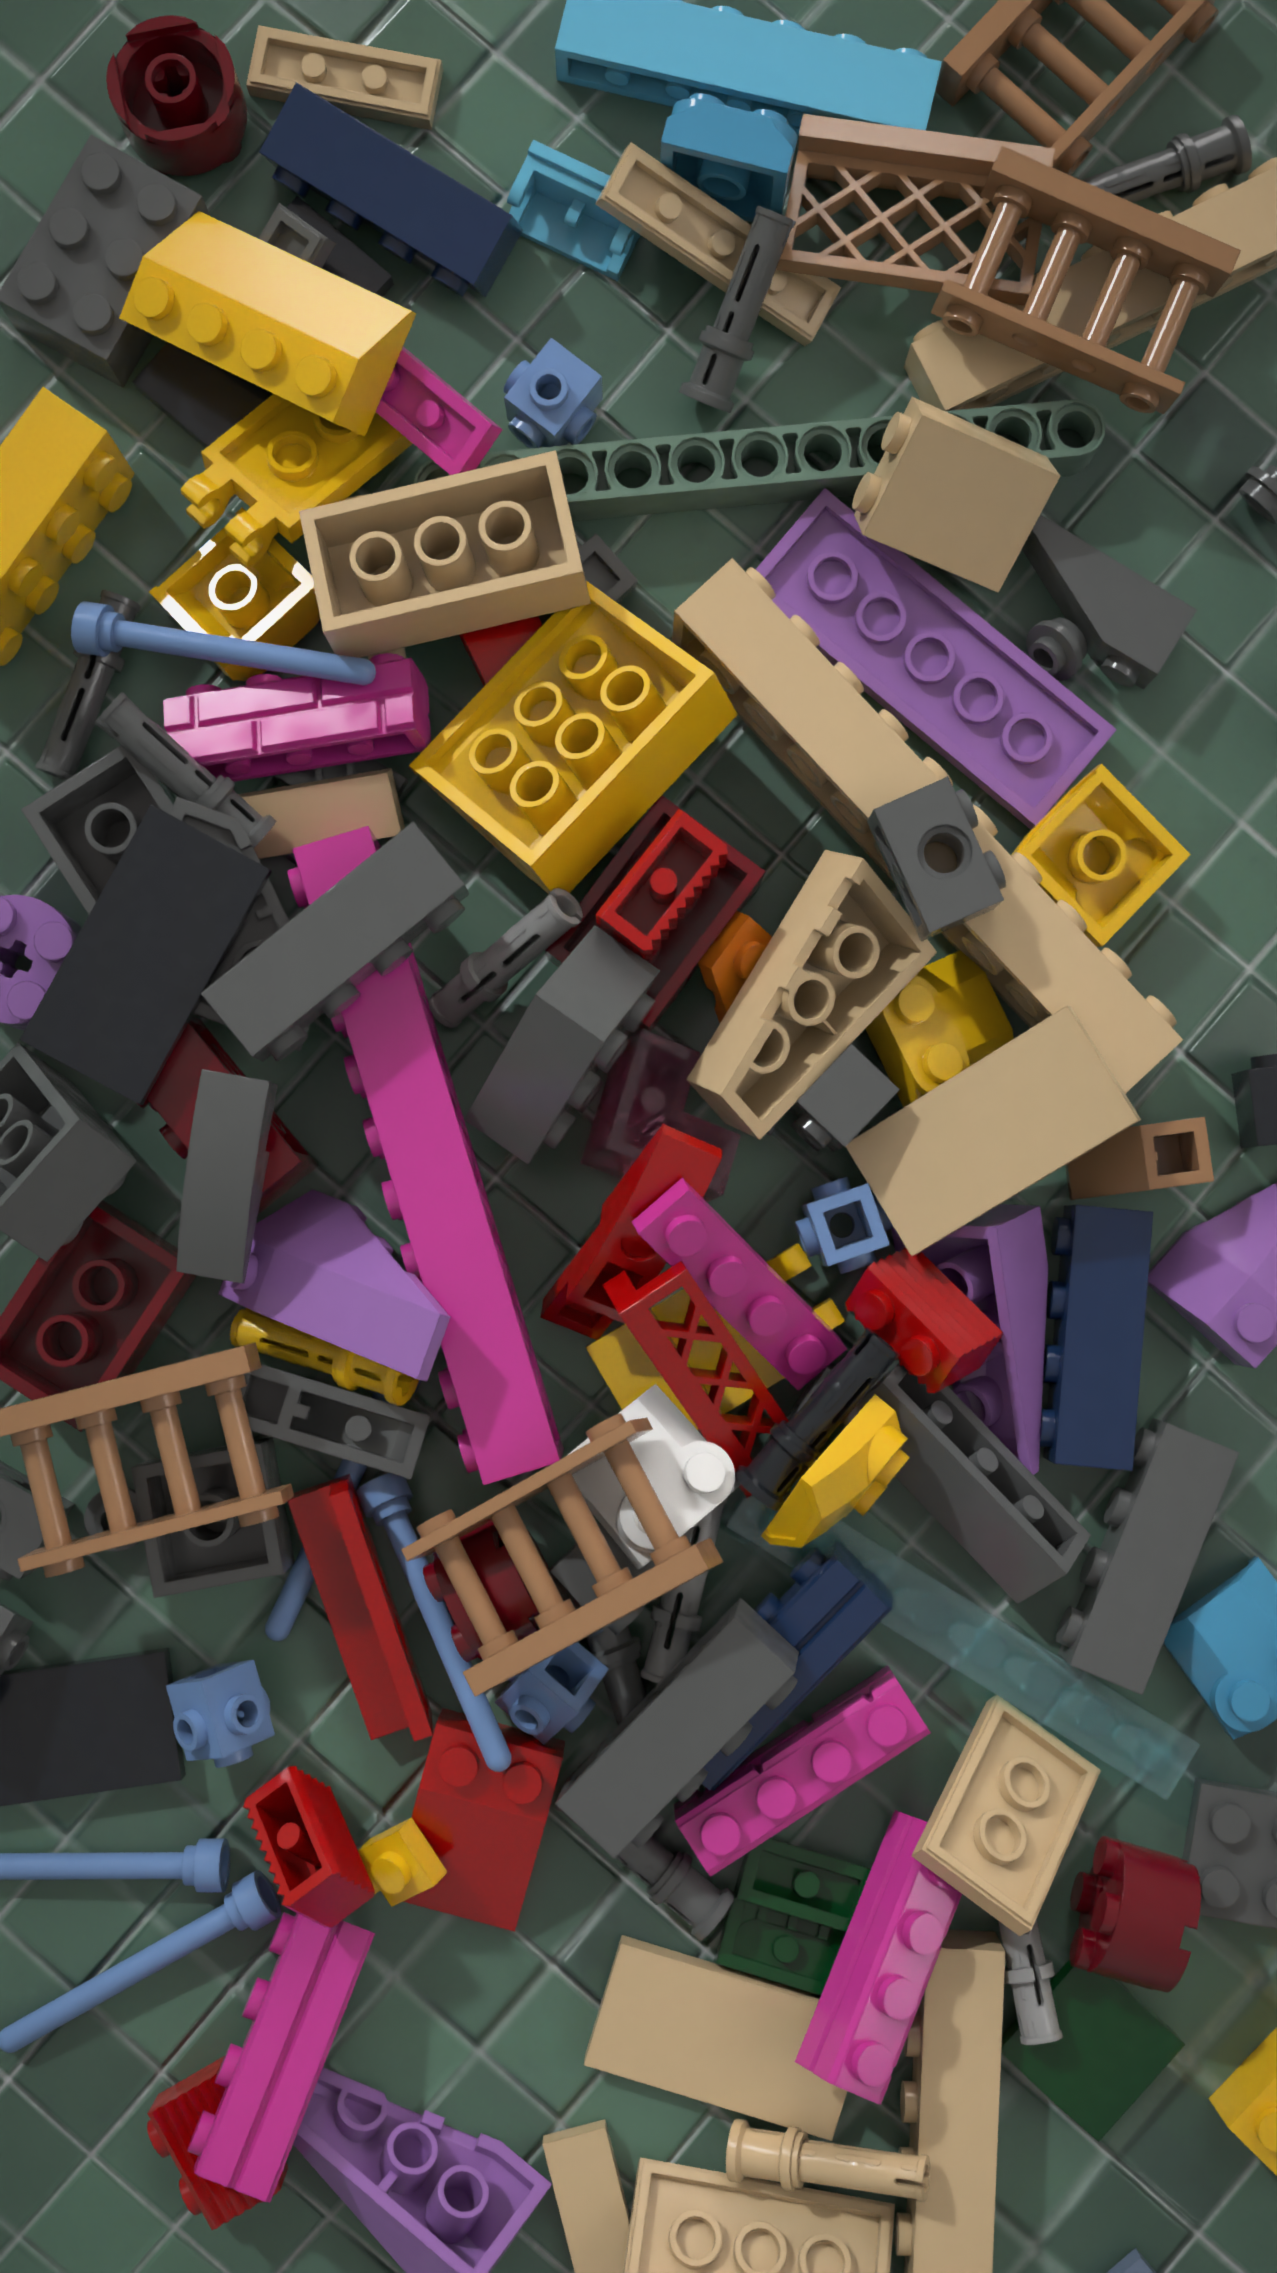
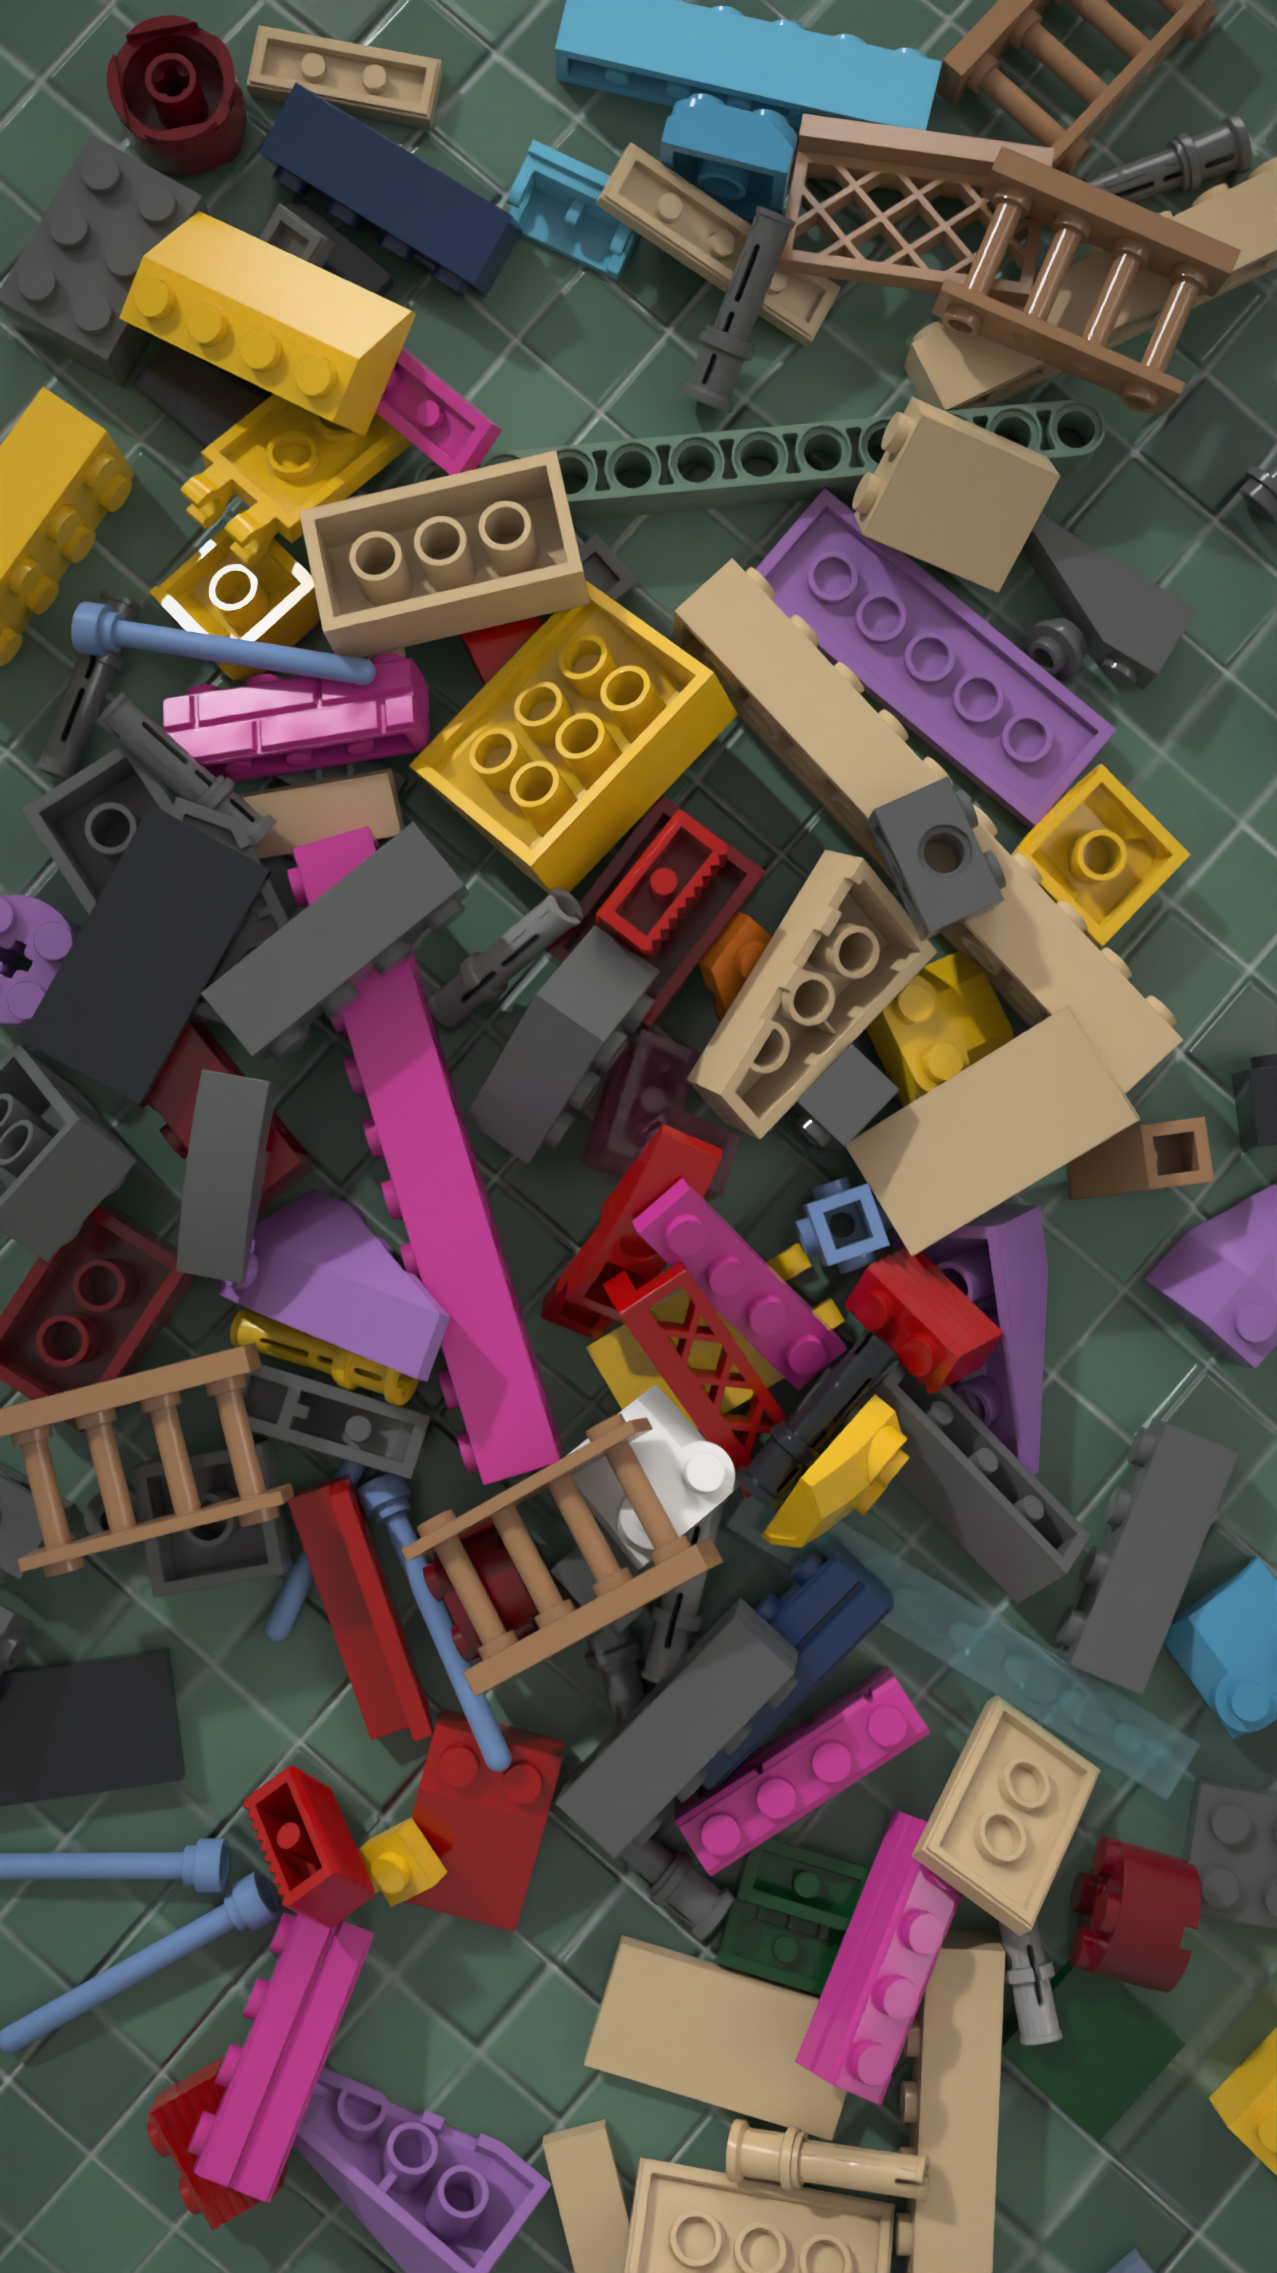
medium blue brick [166,1660,275,1768] -> none
medium blue brick [494,1642,609,1745] -> none
medium blue brick [503,338,603,449] -> none
dark blue brick [1040,1205,1153,1471] -> none

